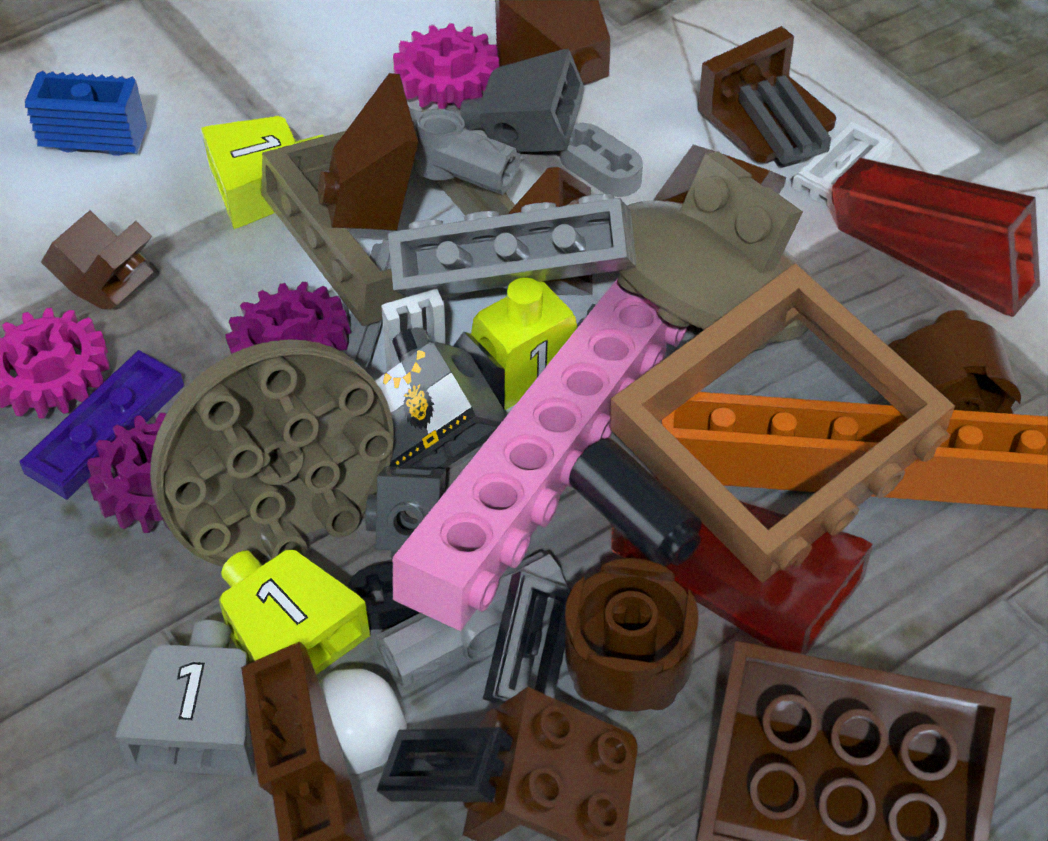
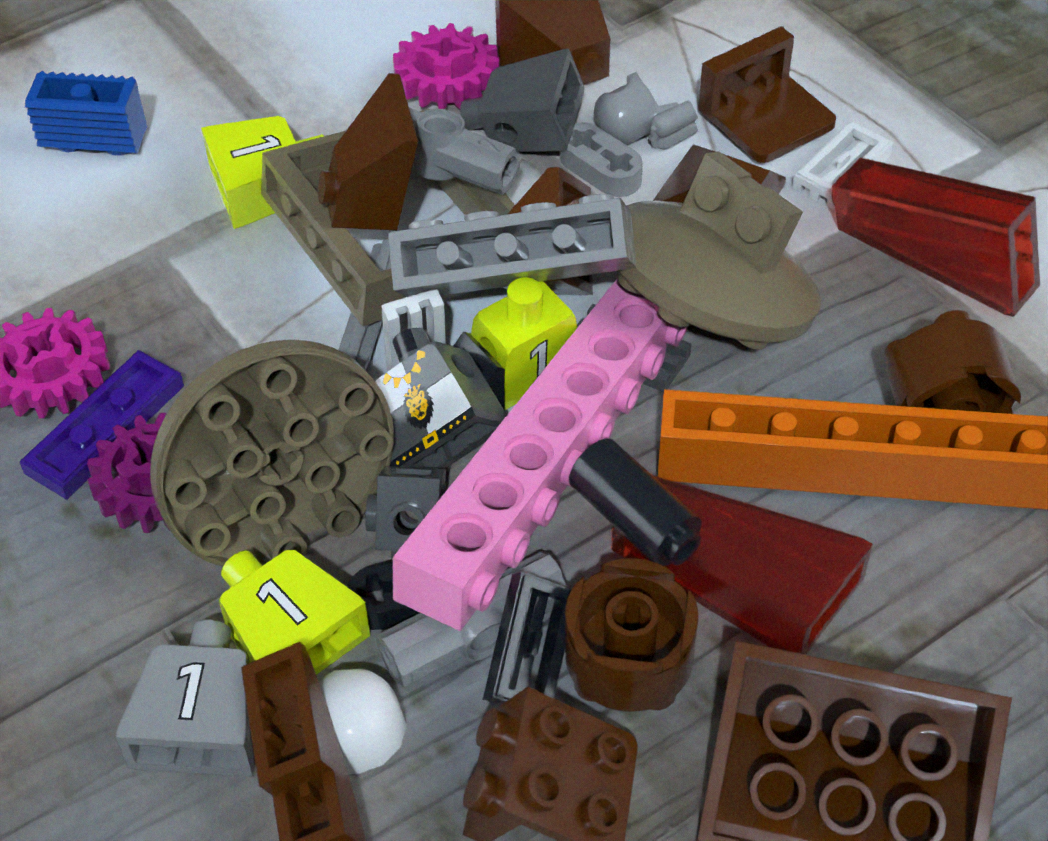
reddish brown brick [41,210,153,309] -> none
magenta gear [225,281,351,354] -> none
black tile [376,727,513,802] -> none
medium nougat window [611,263,955,583] -> none
dark grey tile [739,75,831,164] -> none
none -> light grey piece [594,72,698,149]

